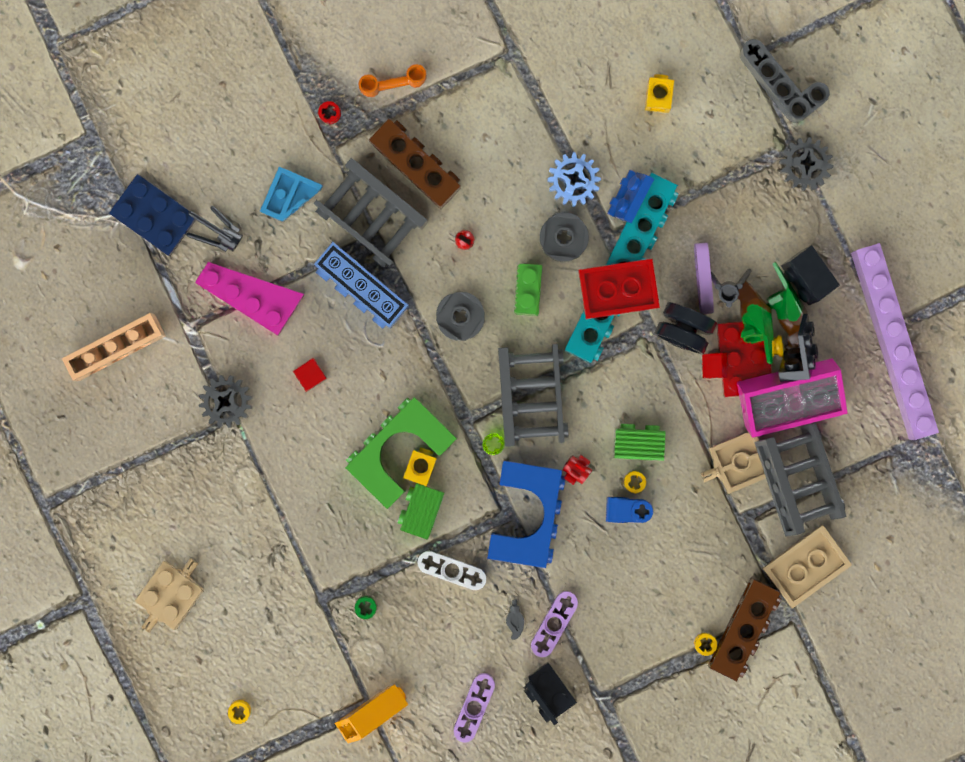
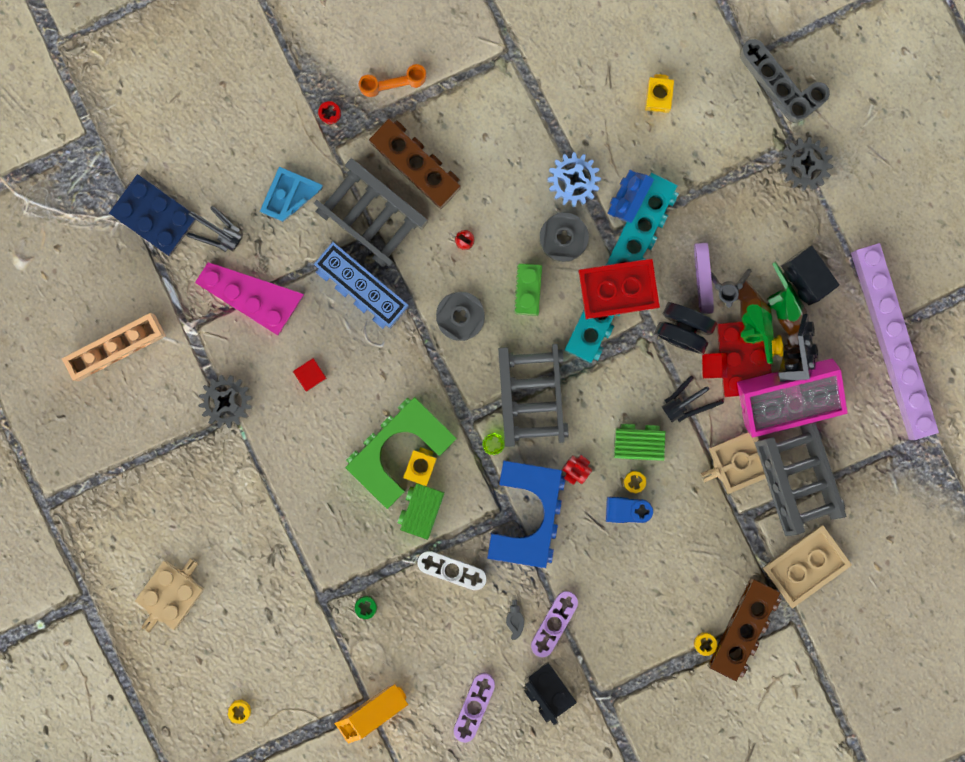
none -> black plant [662,376,724,423]

